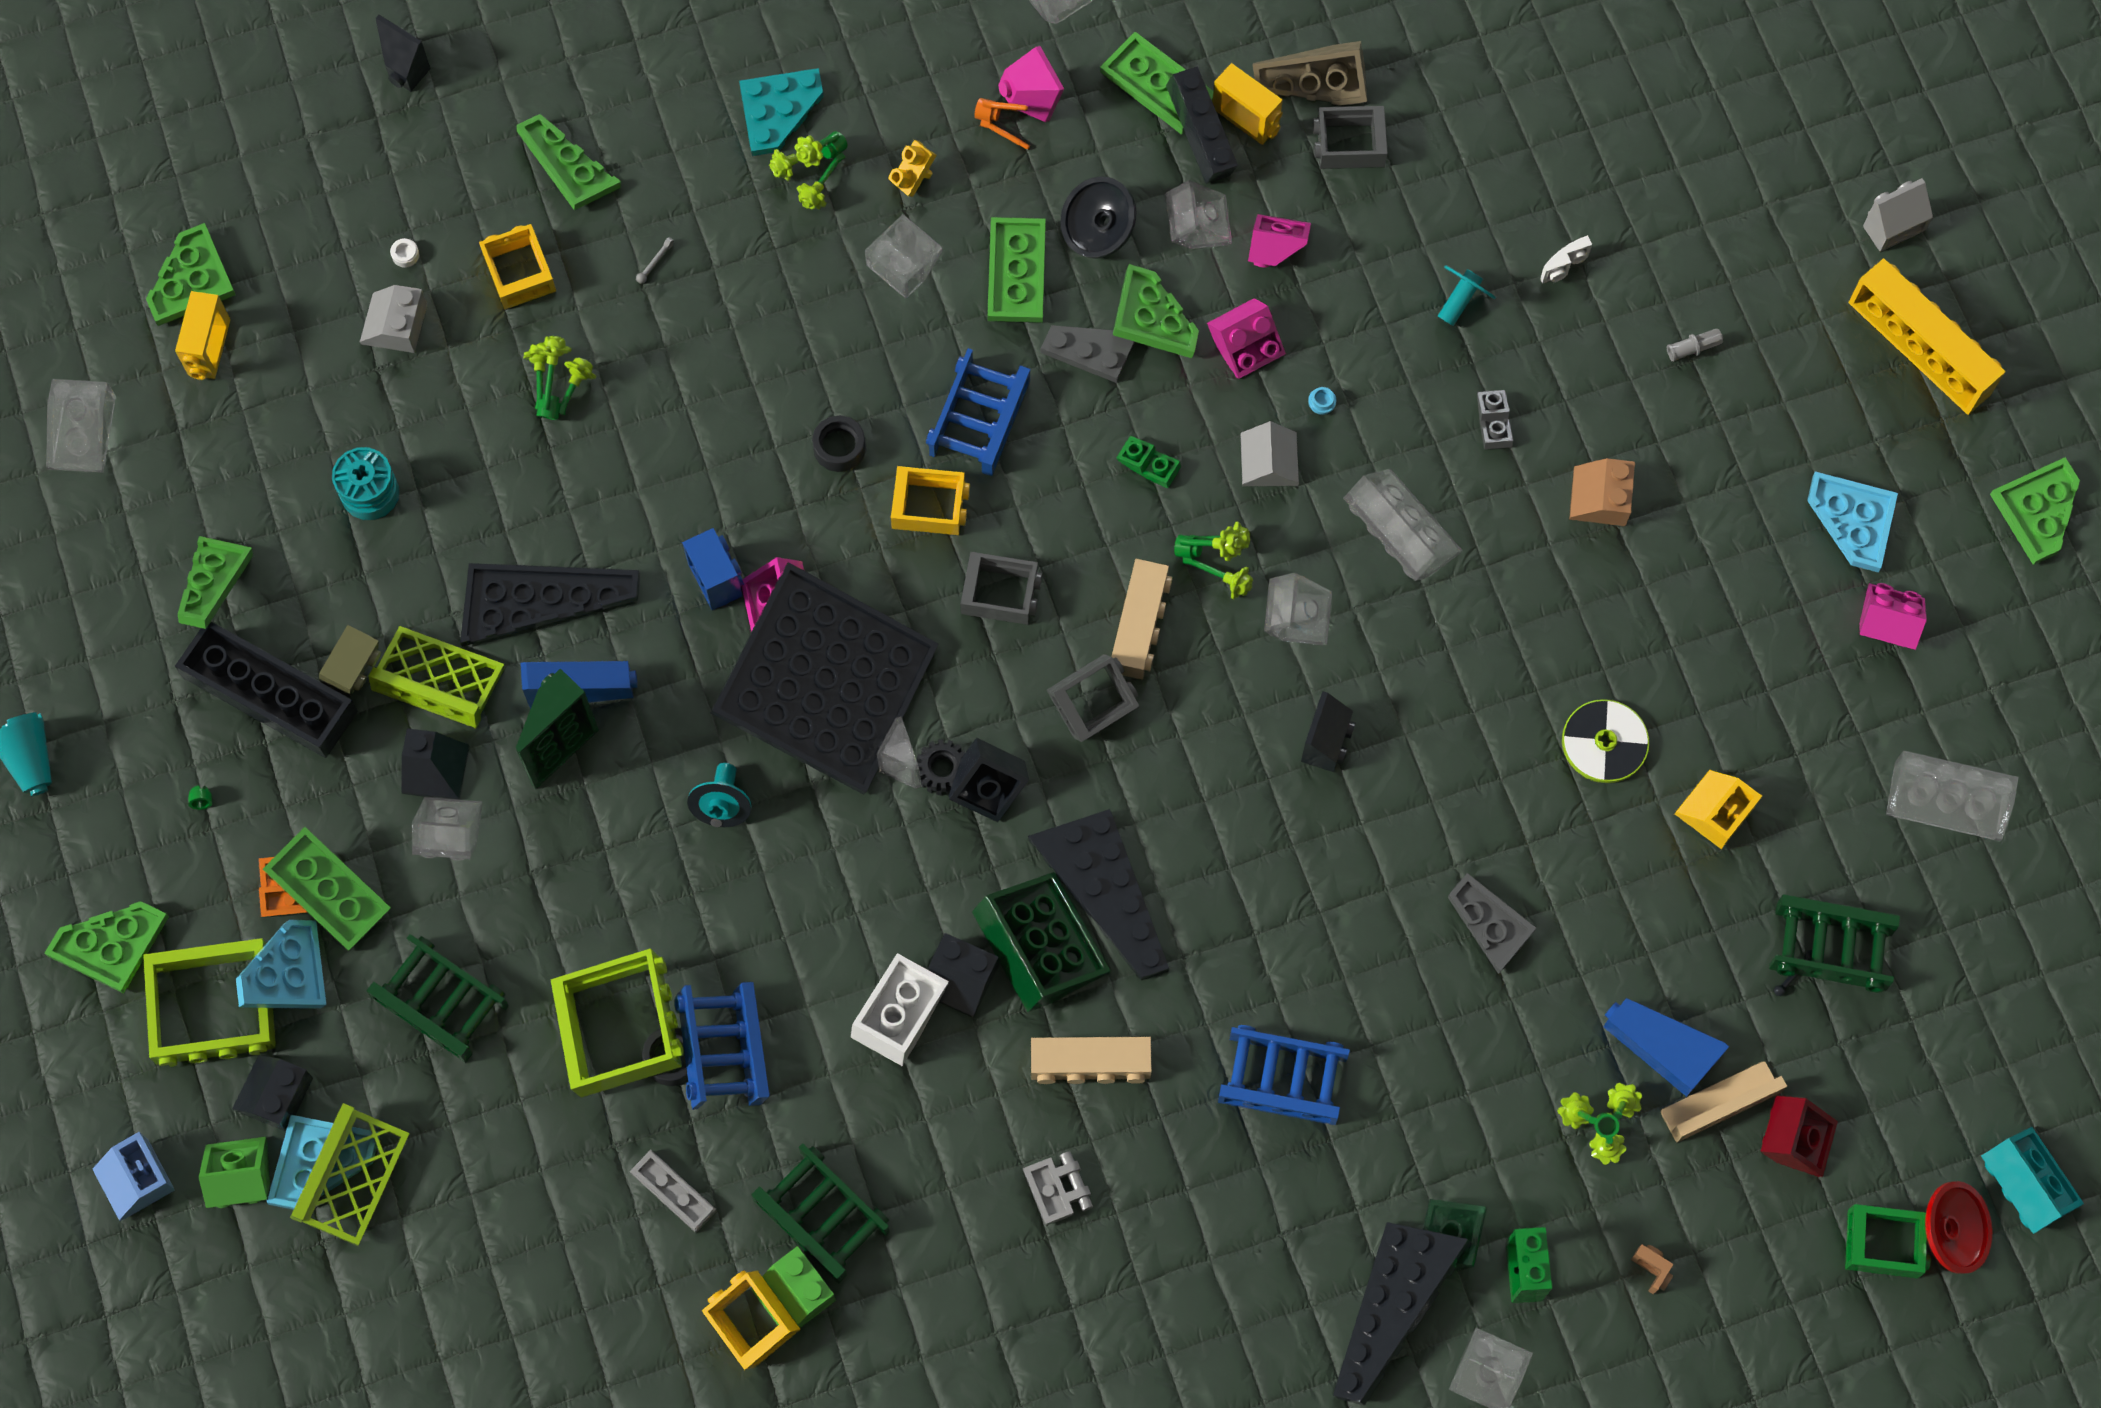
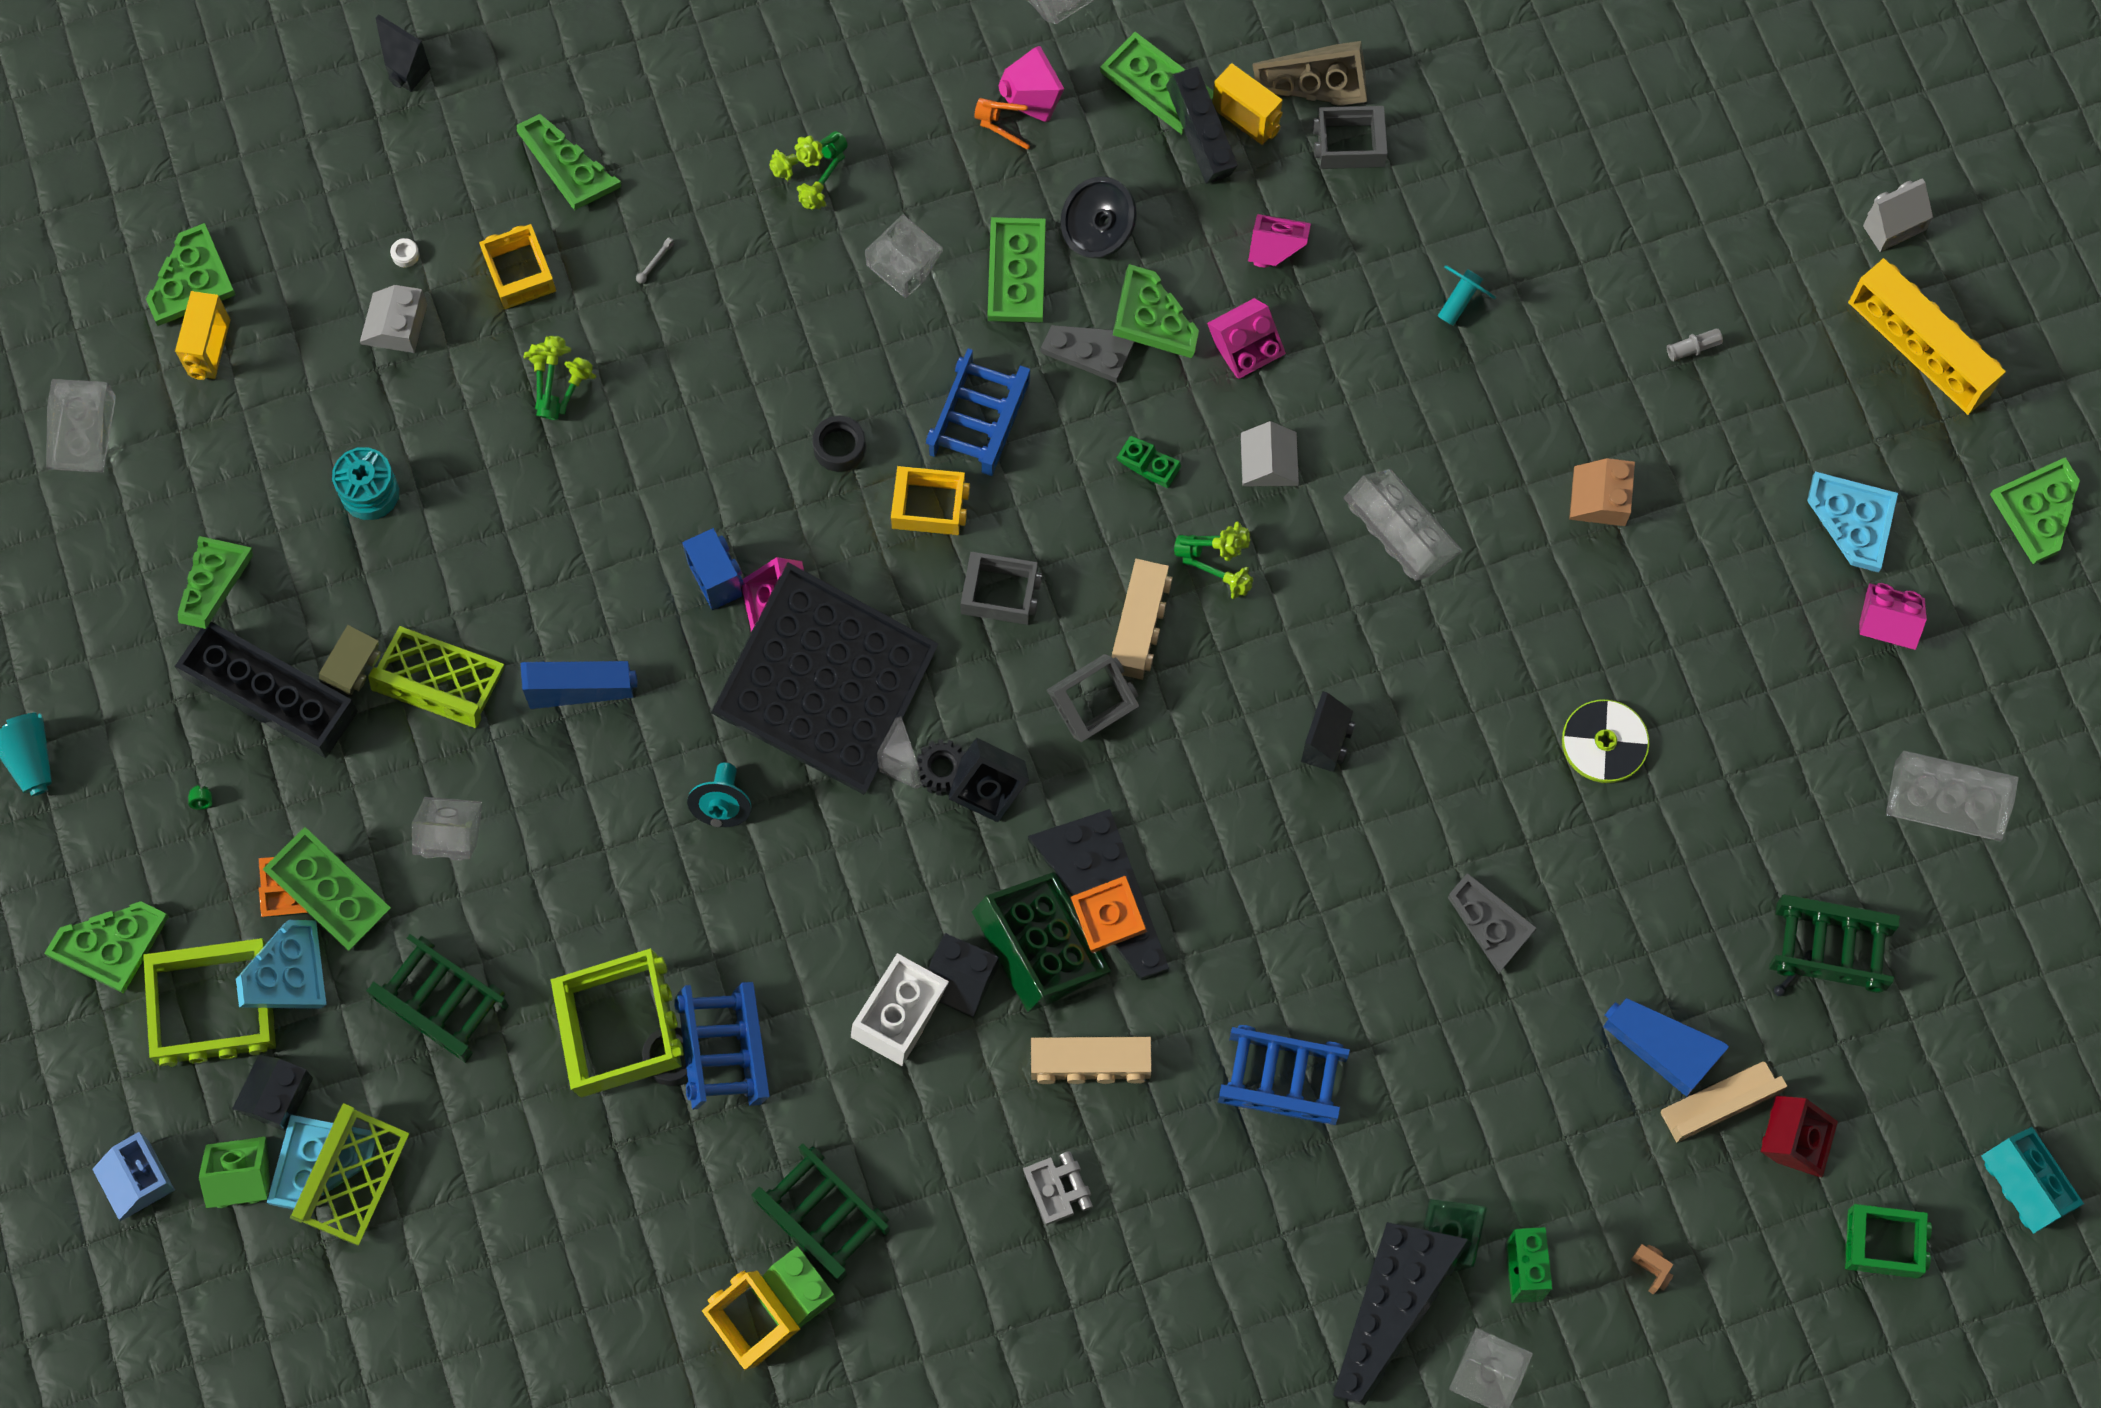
black slope [401,728,470,801] -> none
black wing [460,563,640,647] -> none
dark green slope [516,669,599,789] -> none
light grey tile [630,1149,717,1233] -> none
teal plate [739,68,824,156] -> none
yellow hips [888,140,937,197] -> none
clear slope [1165,180,1232,249] -> none
clear slope [1264,573,1332,645] -> none
medium azure plate [1308,387,1336,415] -> none
dark grey slope [1477,390,1513,450] -> none
white slope [1540,235,1592,284] -> none
lime plant [1557,1083,1642,1165] -> none
yellow slope [1675,770,1762,849] -> none
red dish [1925,1181,1992,1274] -> none
none -> orange plate [1071,876,1147,953]

